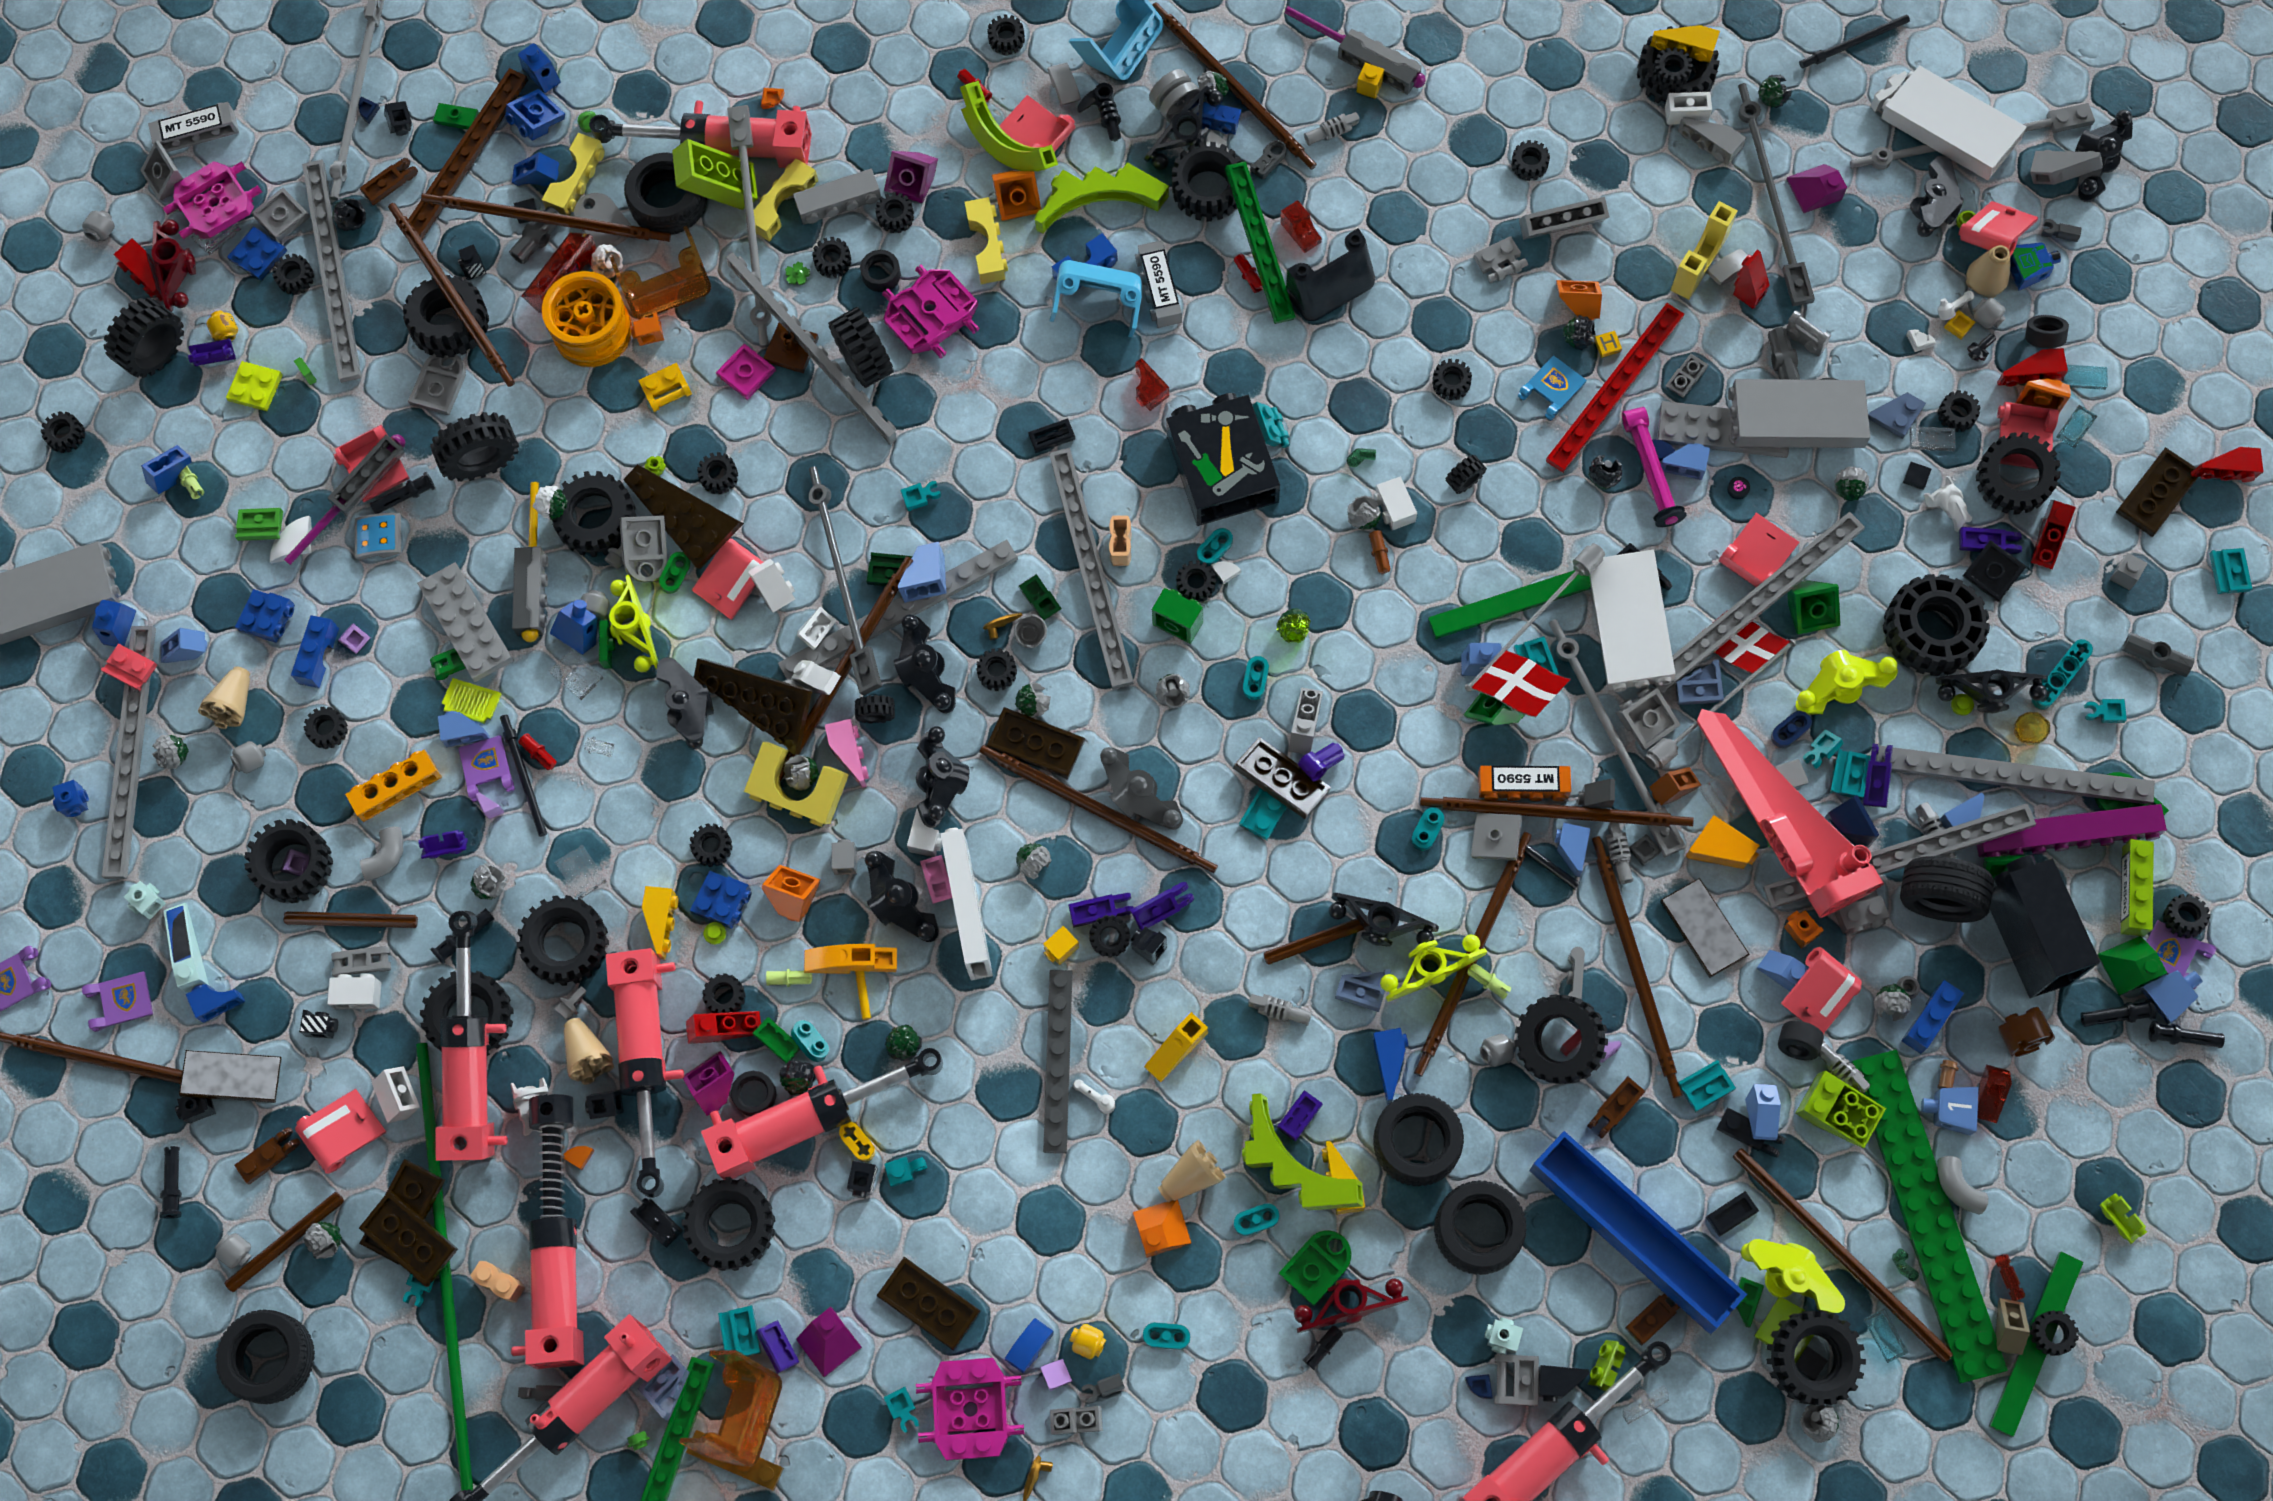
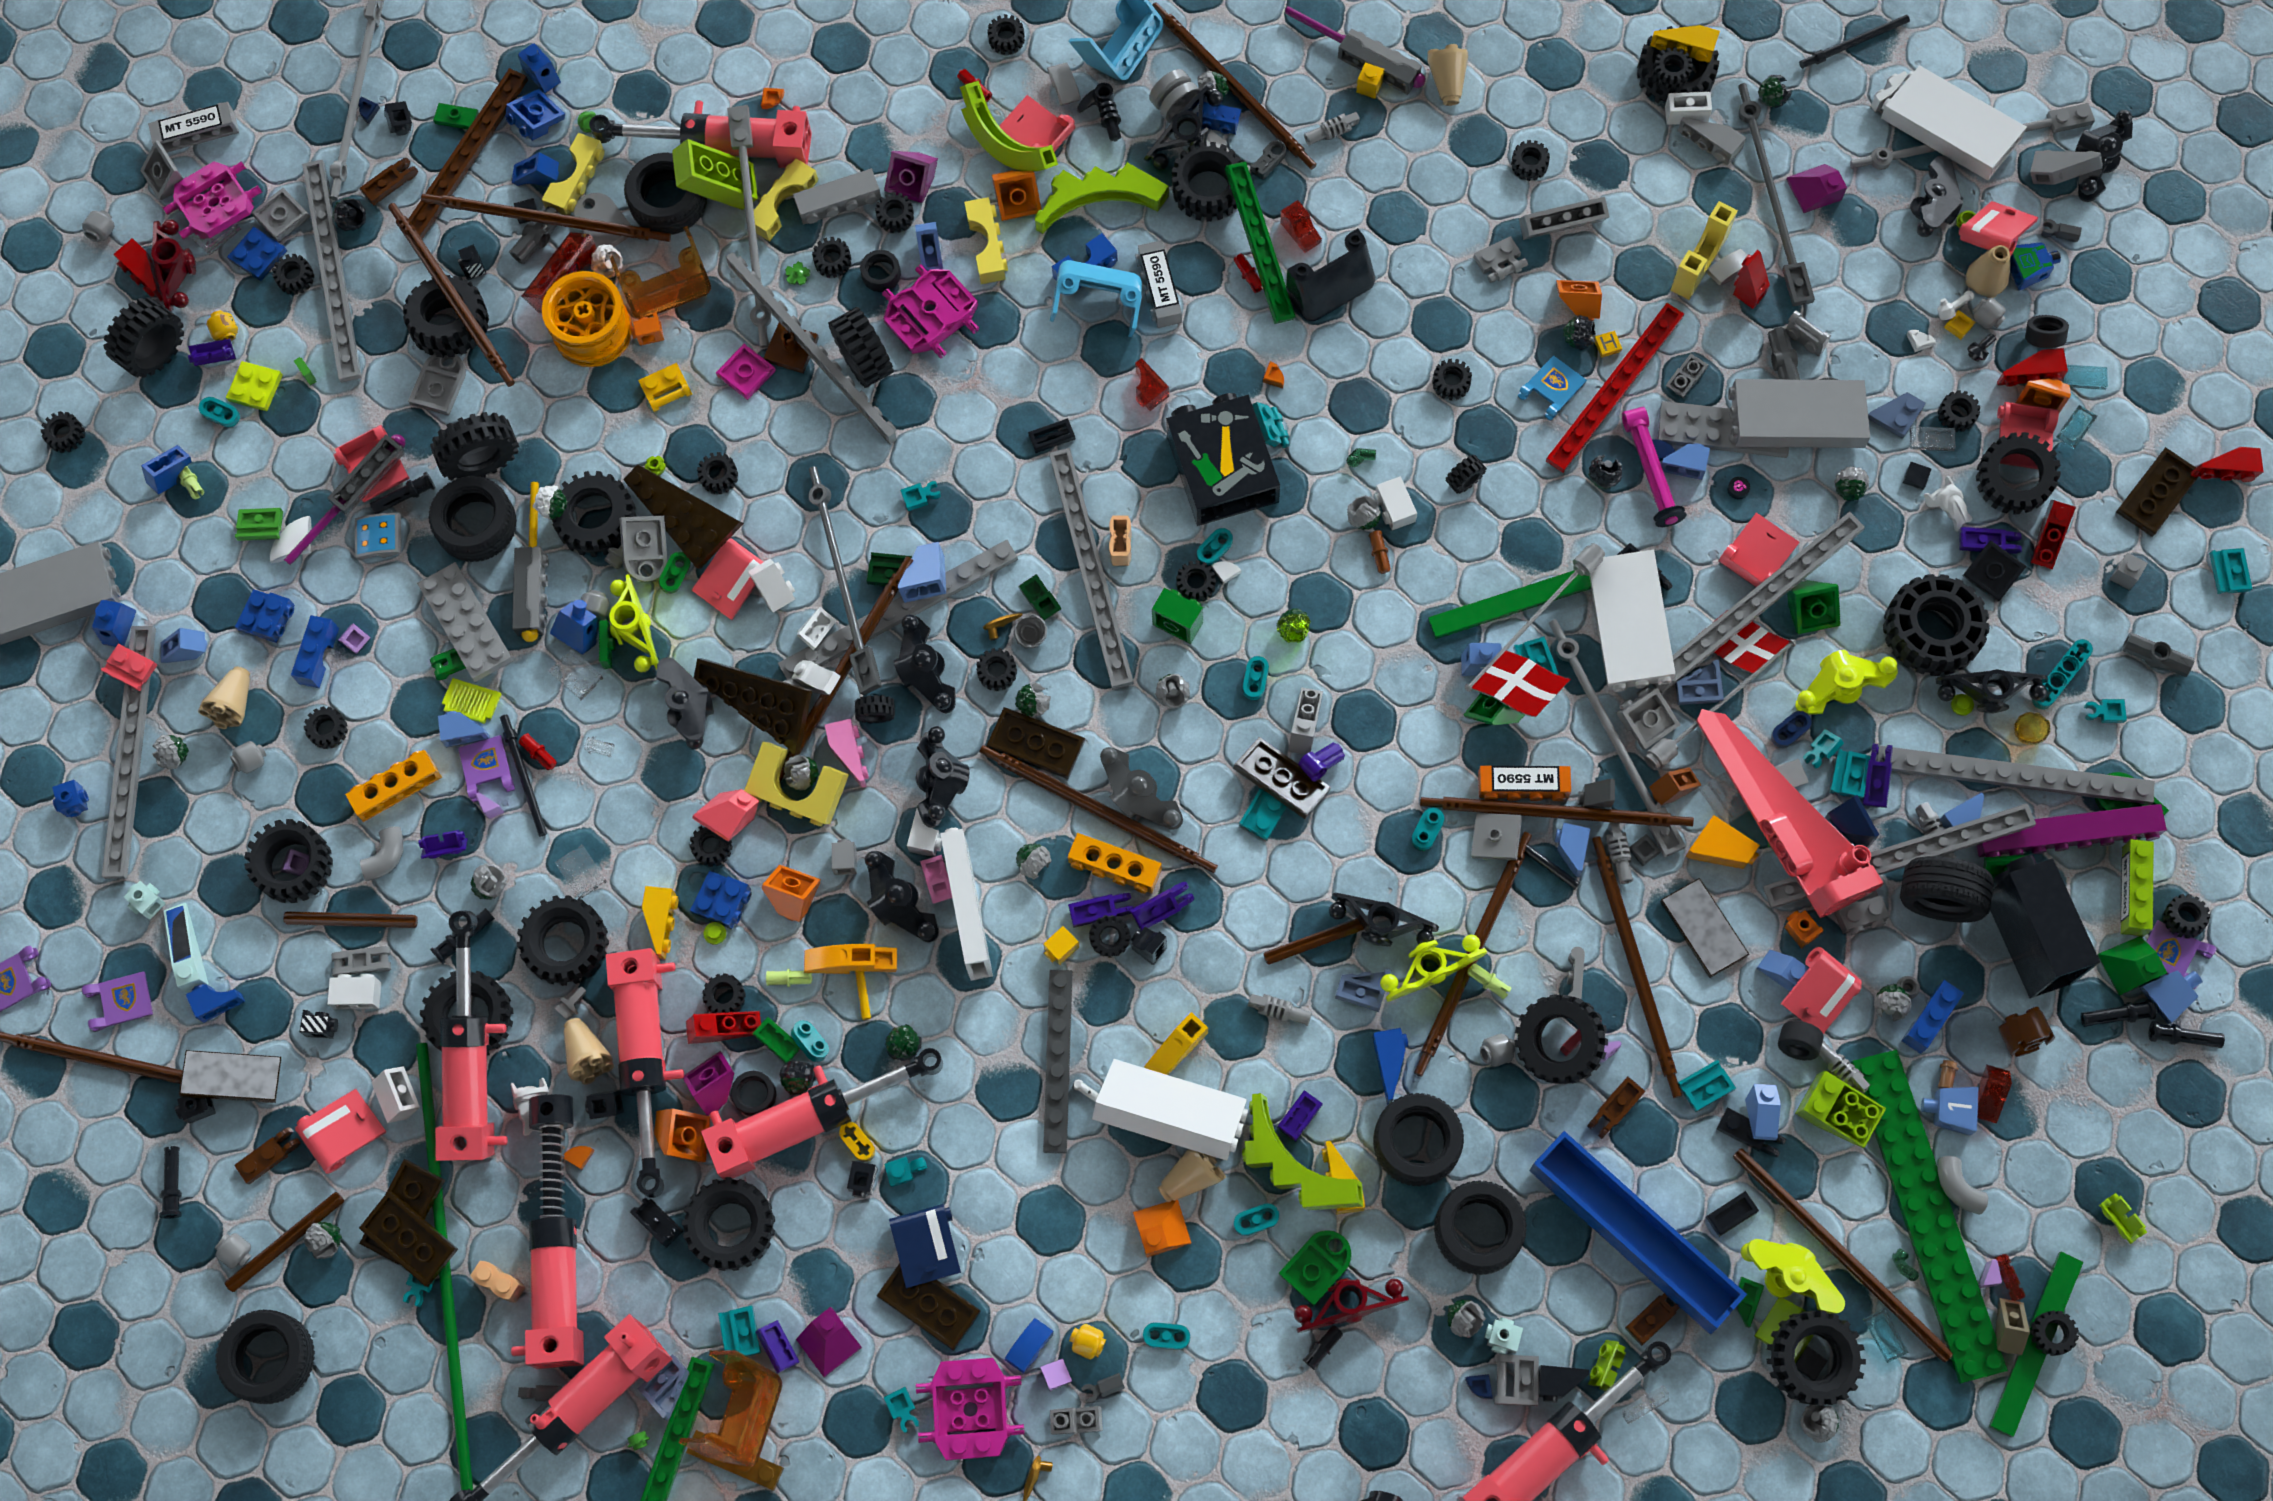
none -> teal plate [198,397,240,427]
none -> black tyre [428,476,517,562]
none -> orange slope [654,1108,710,1163]
none -> coral slope [692,789,759,842]
none -> dark blue door [889,1204,961,1288]
none -> medium blue slope [915,222,943,271]
none -> light orange brick [1068,833,1162,894]
none -> white brick [1092,1059,1249,1161]
none -> orange tile [1263,361,1284,388]
none -> tan cone [1427,44,1468,106]
none -> light grey piece [1447,1299,1486,1338]
none -> lavender slope [1978,1259,2002,1288]

